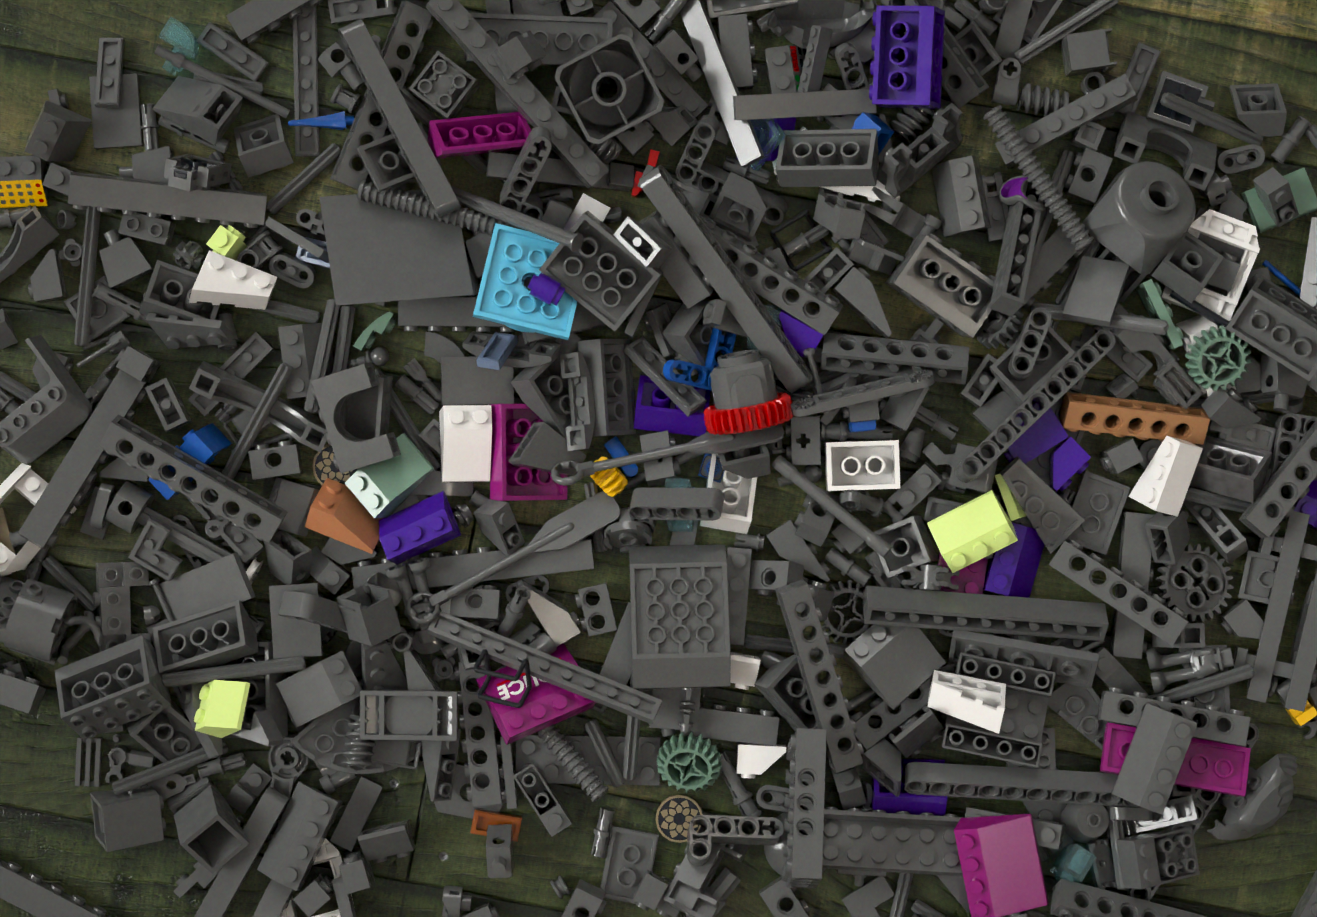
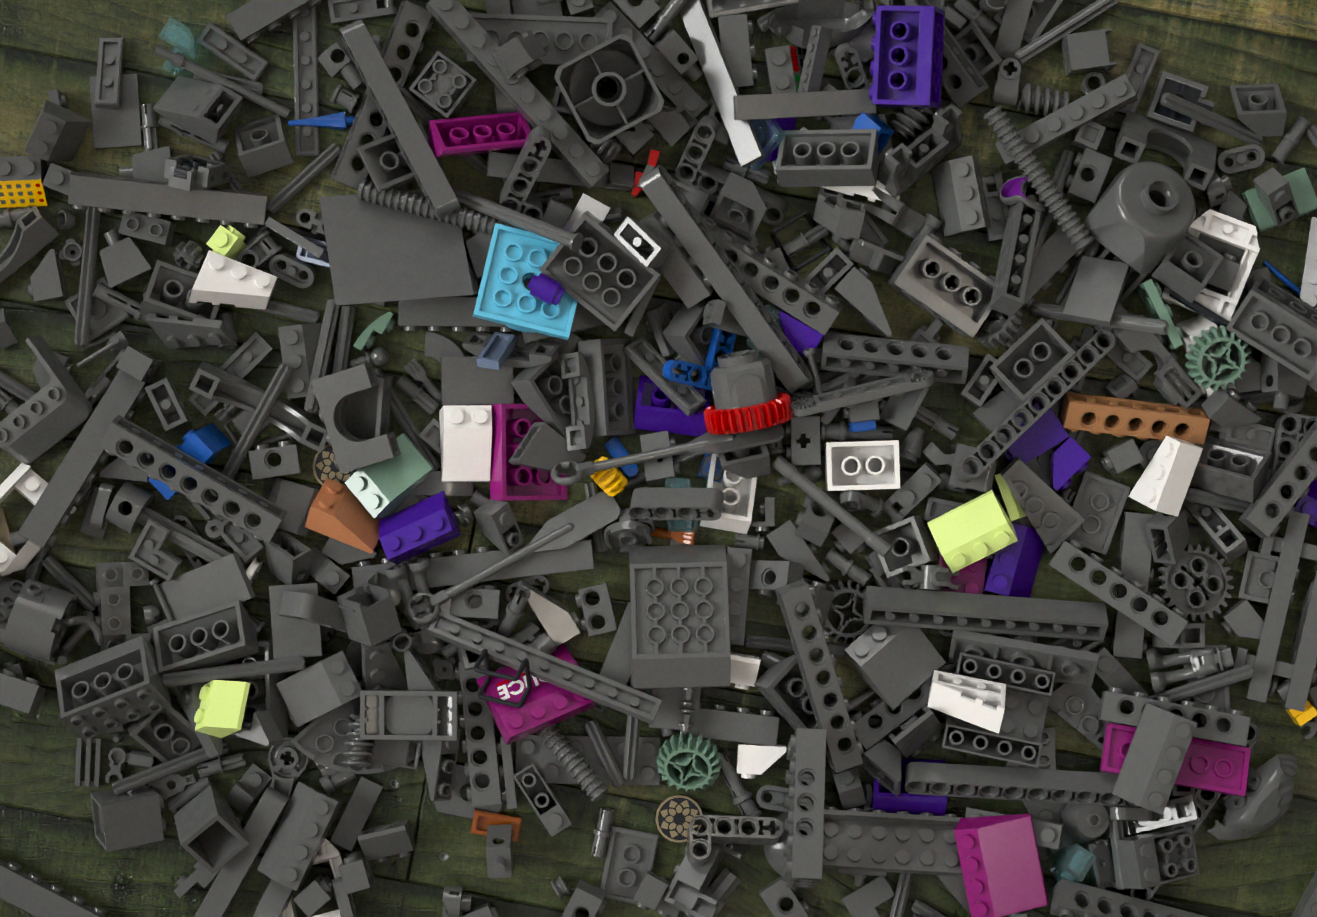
dark grey beam [1008,308,1051,378] -> none
none -> dark orange piece [652,527,696,545]
none -> dark grey bracket [751,497,775,531]

